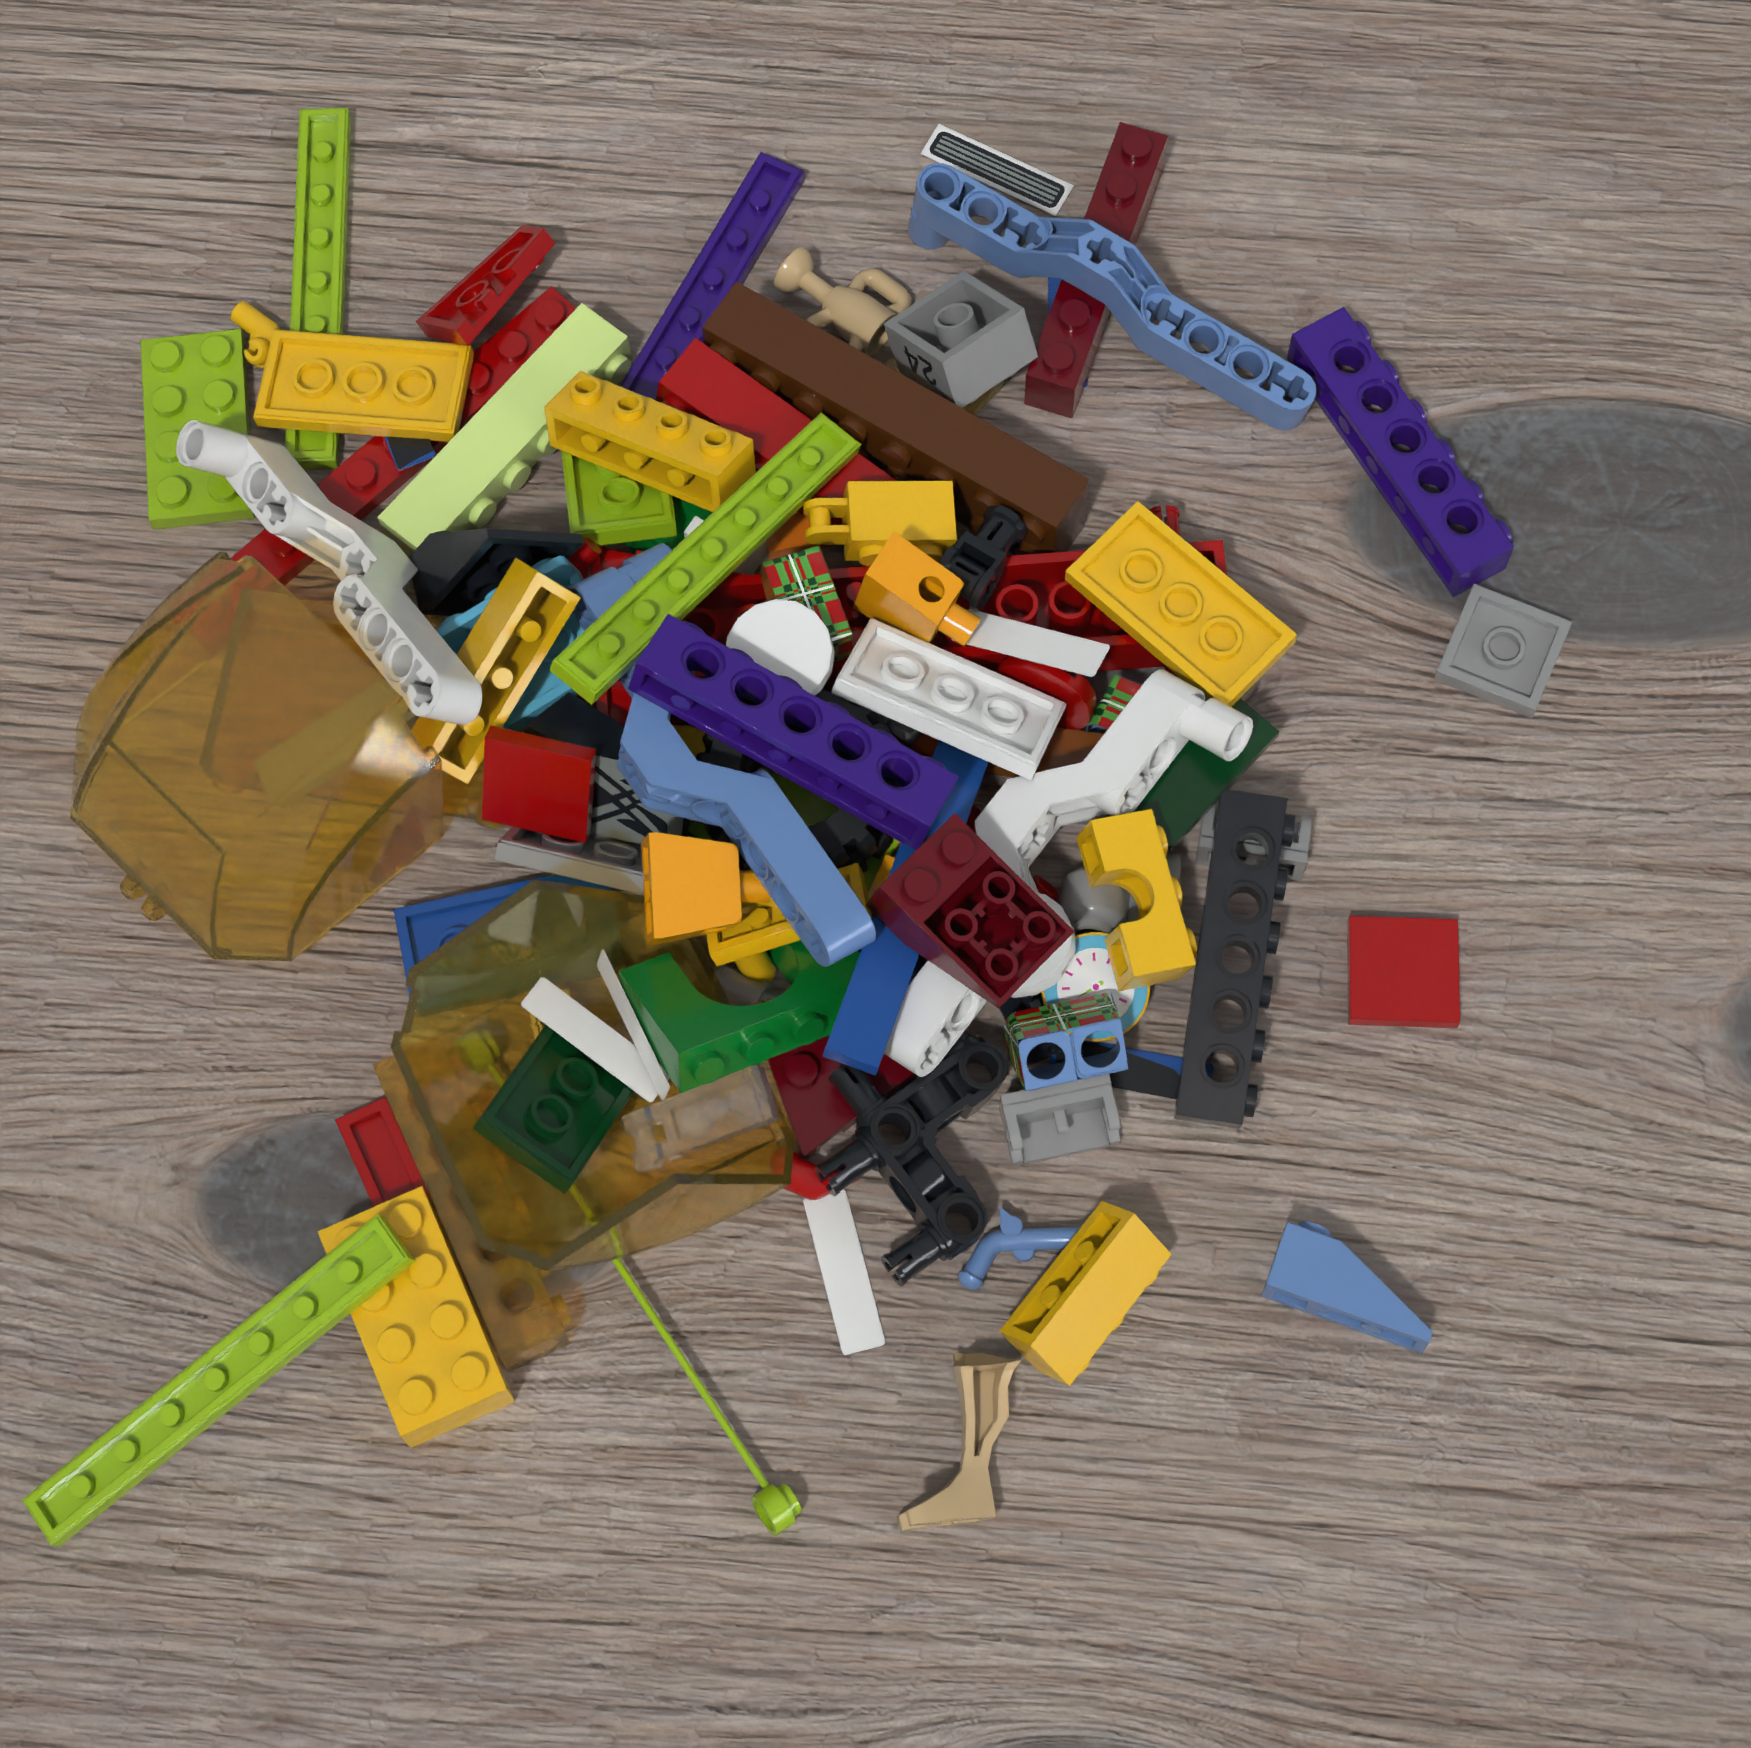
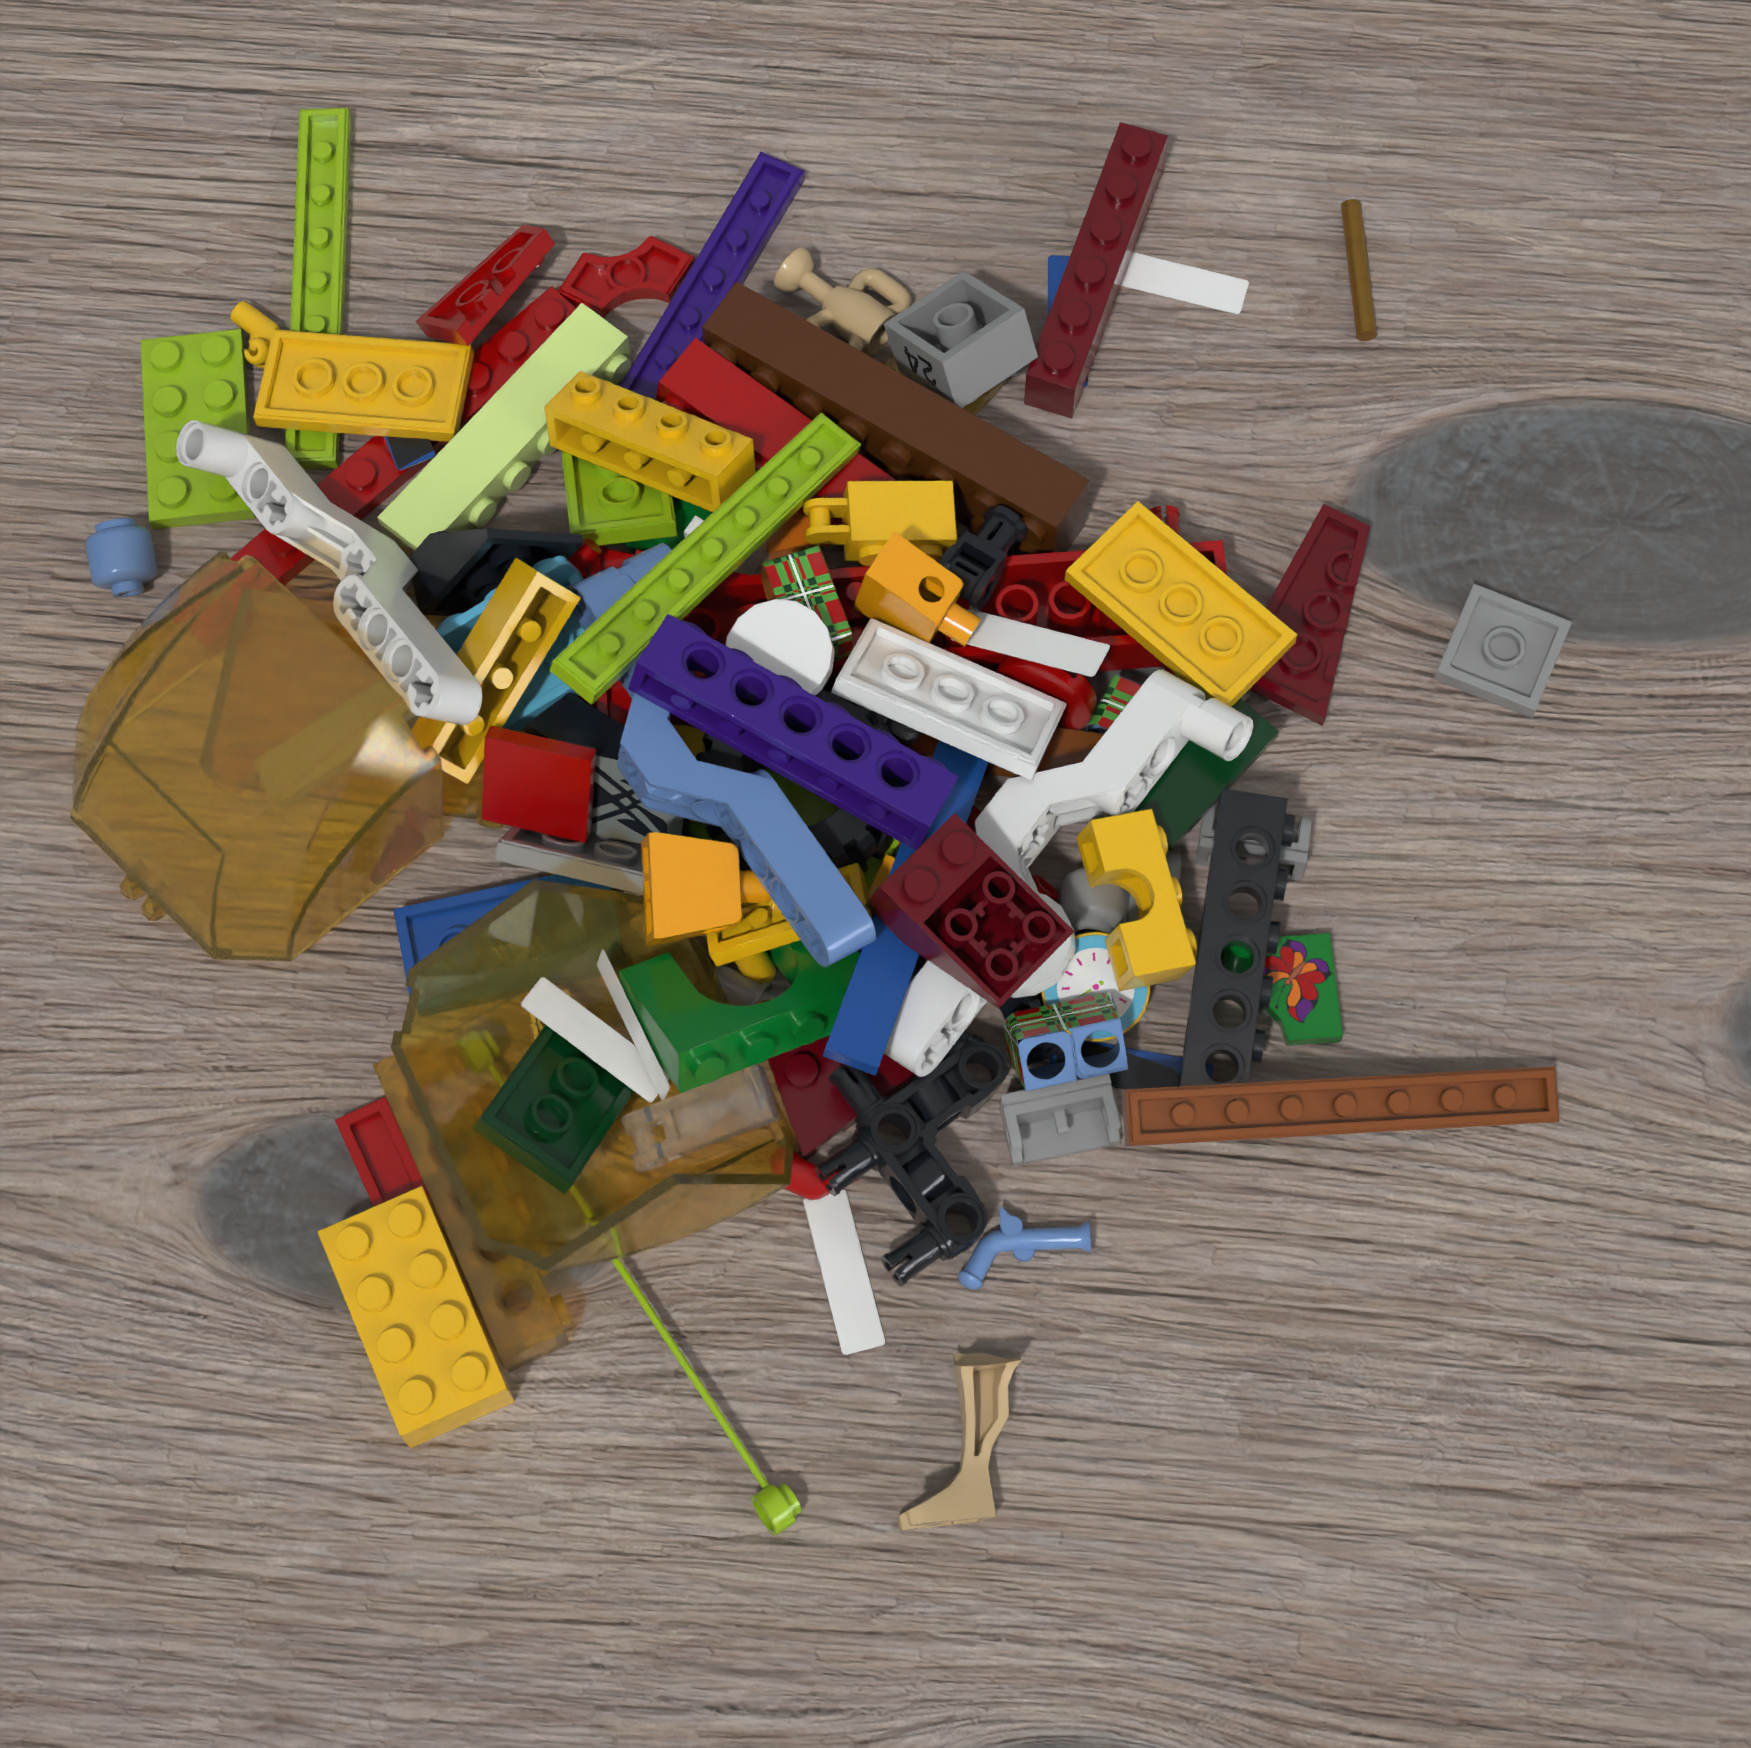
lime tile [22,1214,415,1547] -> none
medium blue beam [908,163,1316,430] -> none
sticker [920,124,1074,216] -> none
yellow brick [999,1201,1172,1386] -> none
medium blue slope [1261,1221,1433,1354] -> none
dark purple brick [1287,307,1514,597] -> none
red tile [1347,916,1460,1028] -> none
none -> medium blue head [85,518,158,598]
none -> red tile [558,236,695,319]
none -> white sticker [1121,252,1249,314]
none -> dark orange tile [1121,1066,1560,1147]
none -> green tile [1221,933,1343,1046]
none -> dark red wing [1249,504,1370,726]
none -> pearl gold bar [1341,199,1377,341]

